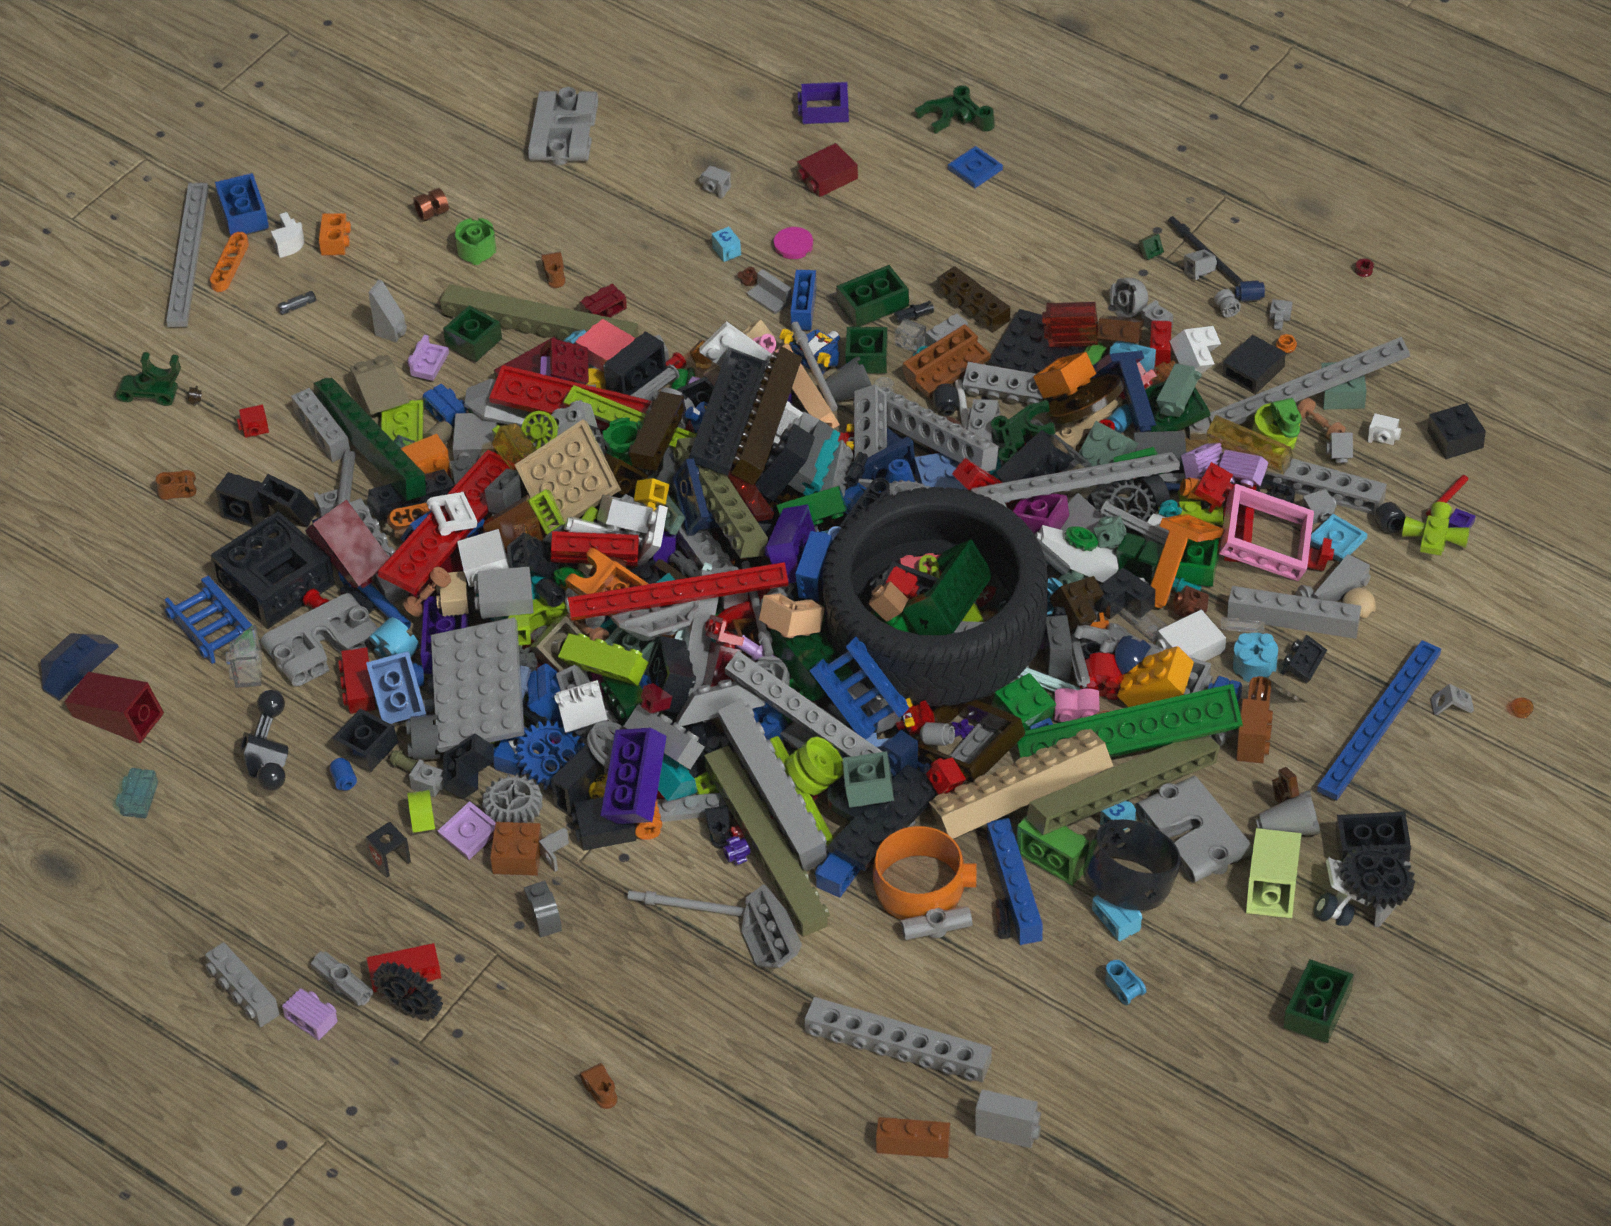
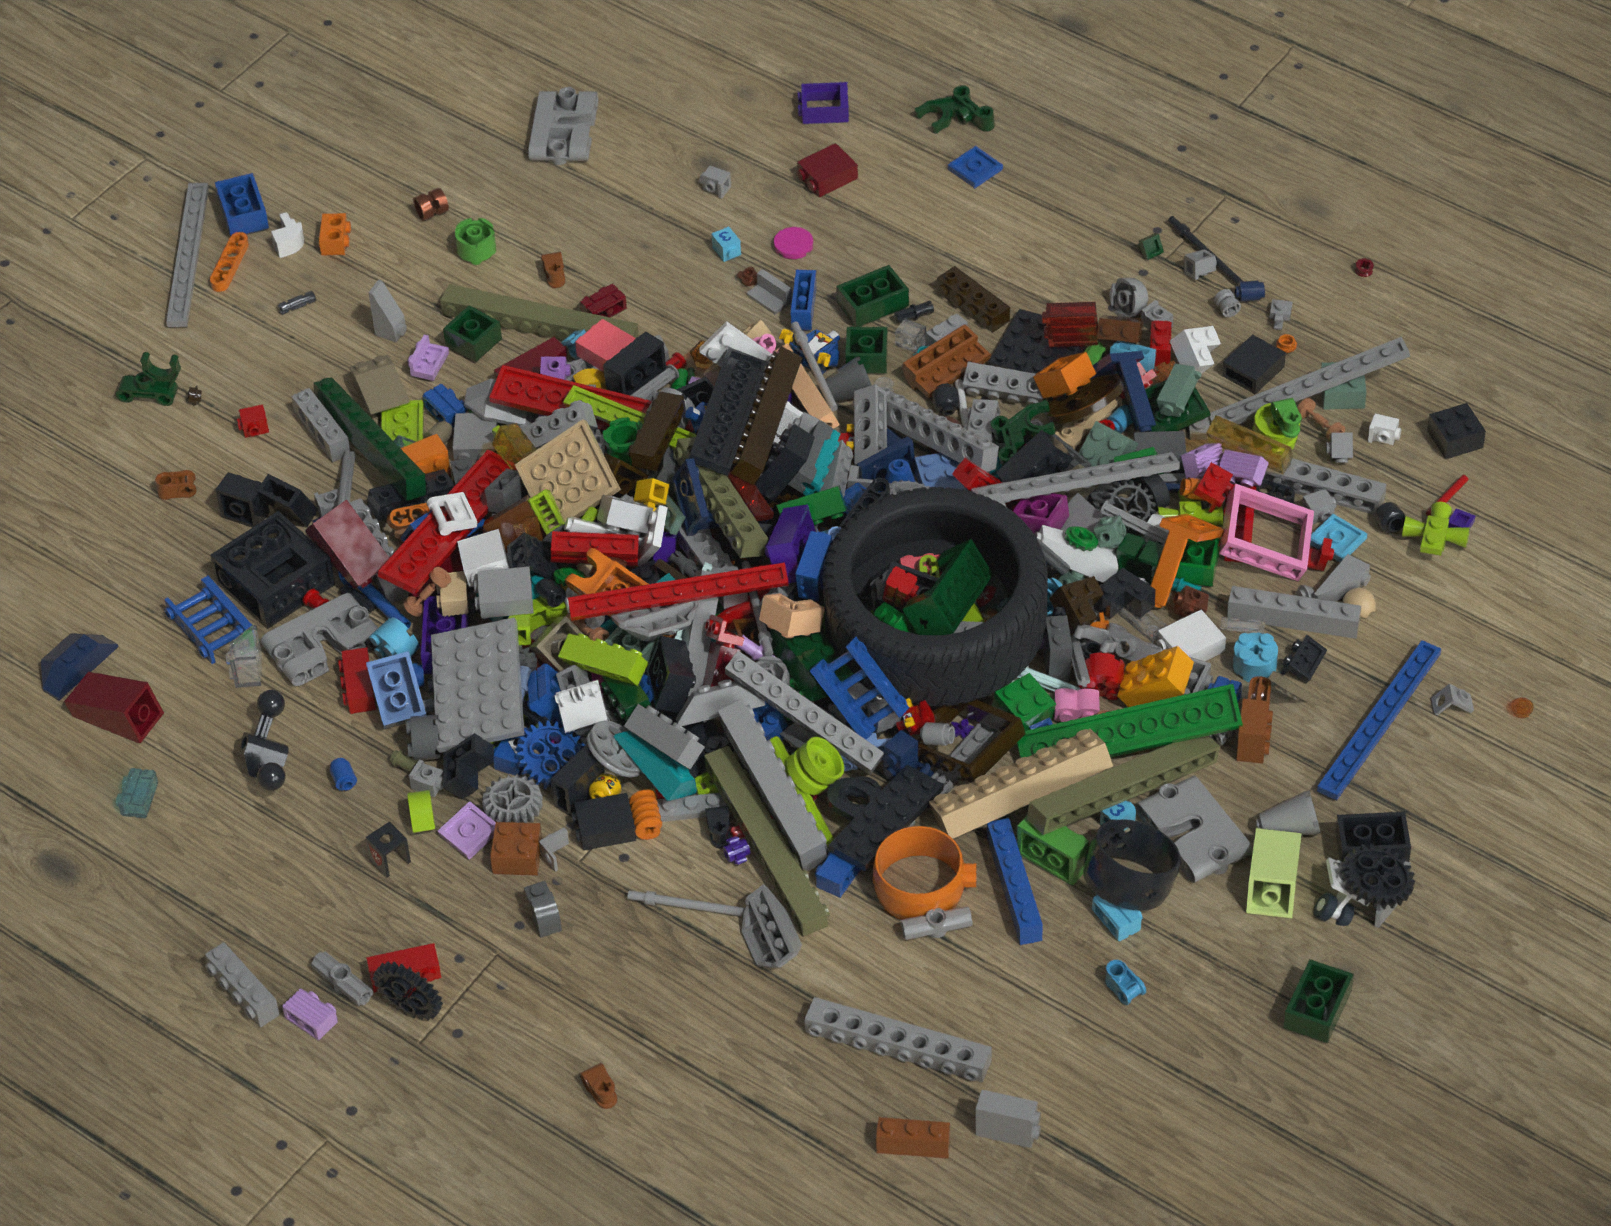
black brick [332,708,399,772] -> none
lime wheel [521,411,558,450] -> none
dark red bracket [540,338,589,385] -> none
dark purple brick [601,728,667,824] -> none
dark red piece [641,683,673,714] -> none
sand green brick [843,751,894,807] -> none
black axle [845,452,868,487] -> none
medium nougat brick [869,581,908,622] -> none
red brick [926,757,966,795] -> none
black axle [996,898,1011,939] -> none
dark blue brick [1115,635,1151,675] -> none
teal plate [1158,500,1182,517] -> none
reddish brown tile [1272,767,1299,803] -> none

